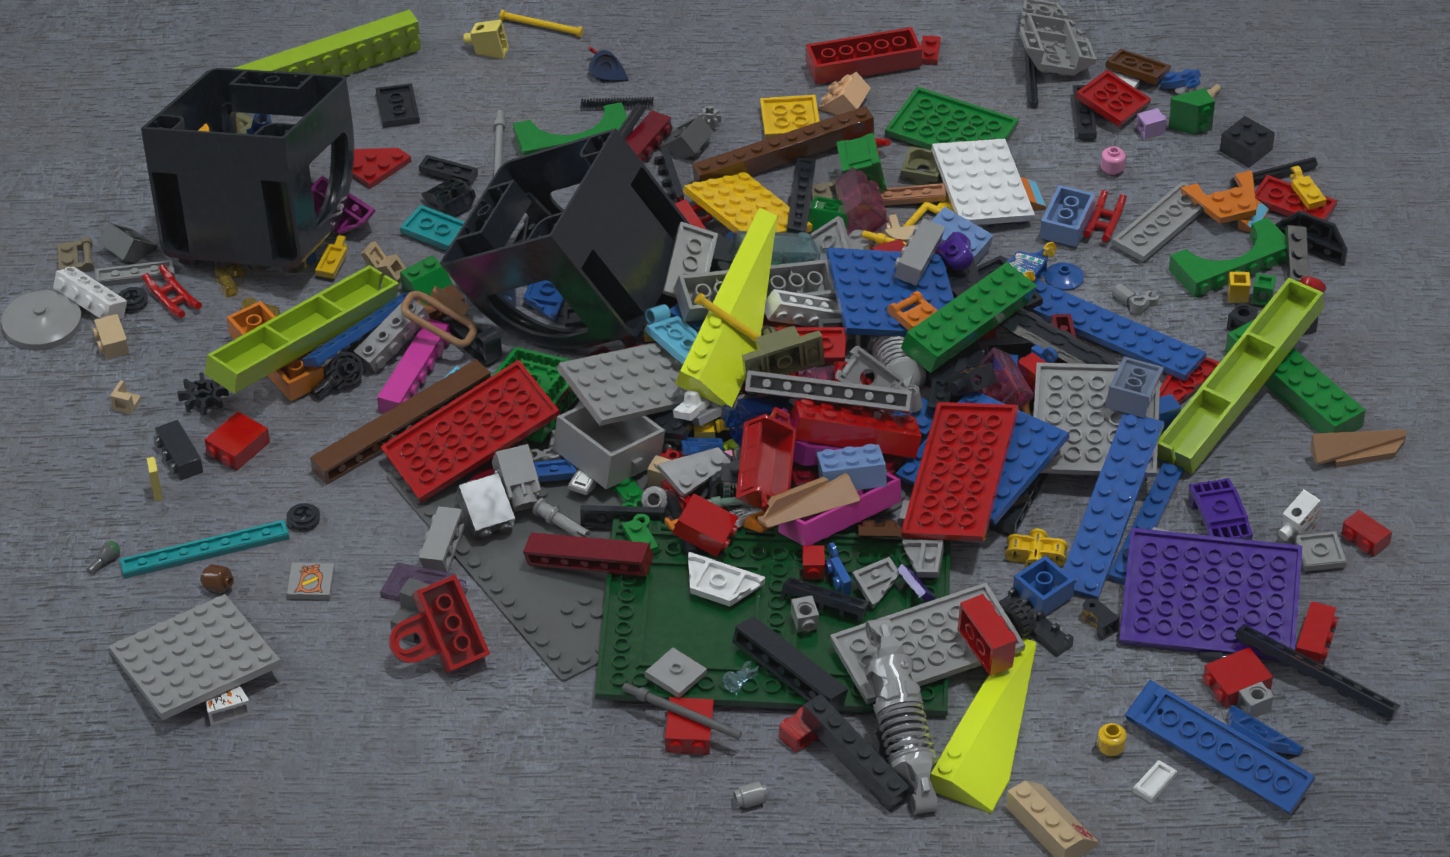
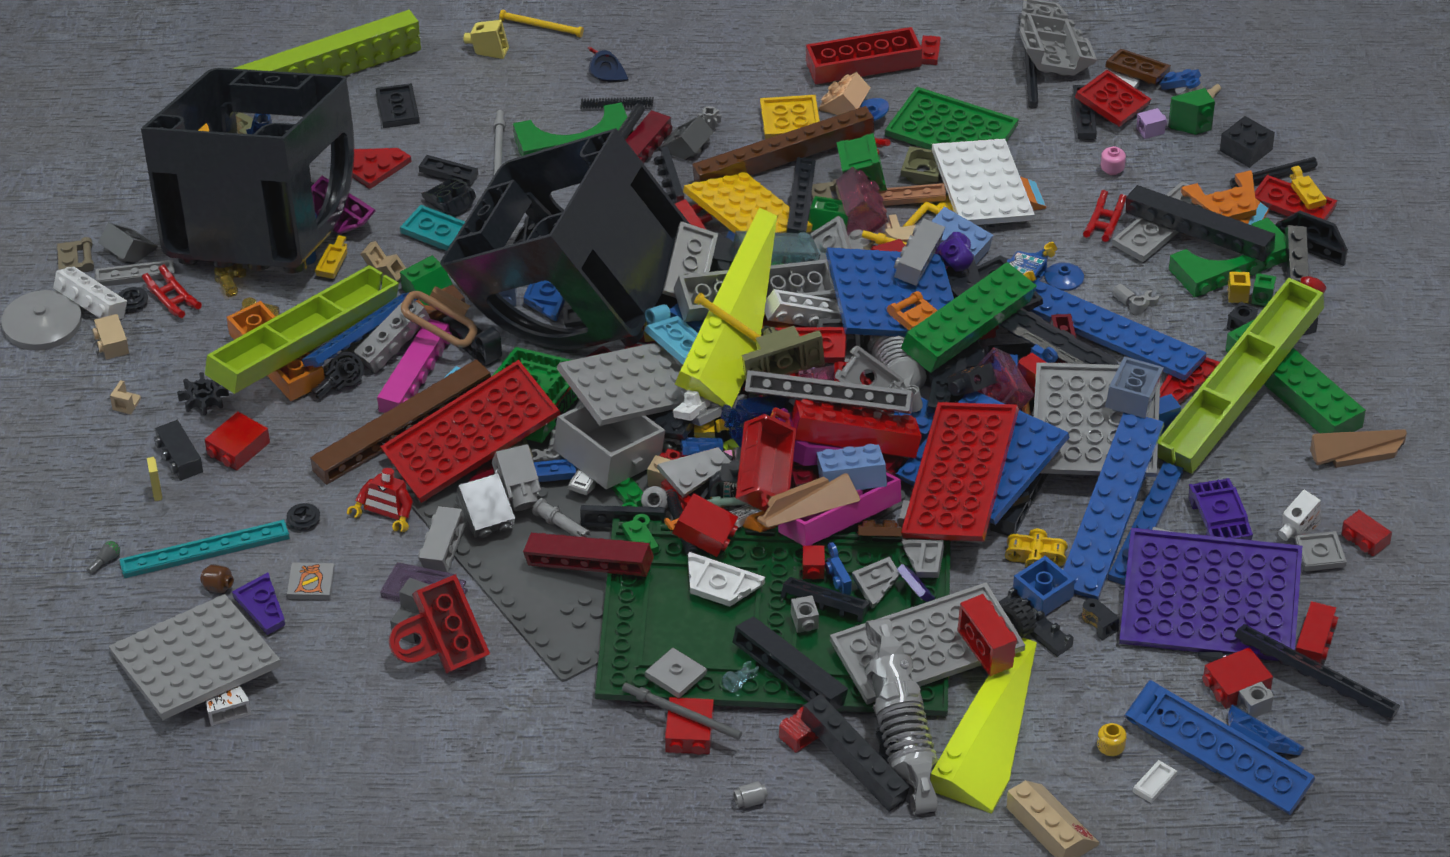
medium blue brick [1040,185,1096,247] -> none
none -> dark purple wing [232,572,285,635]
none -> red torso [347,468,413,532]
none -> blue dish [859,98,889,121]
none -> black brick [1126,185,1275,262]

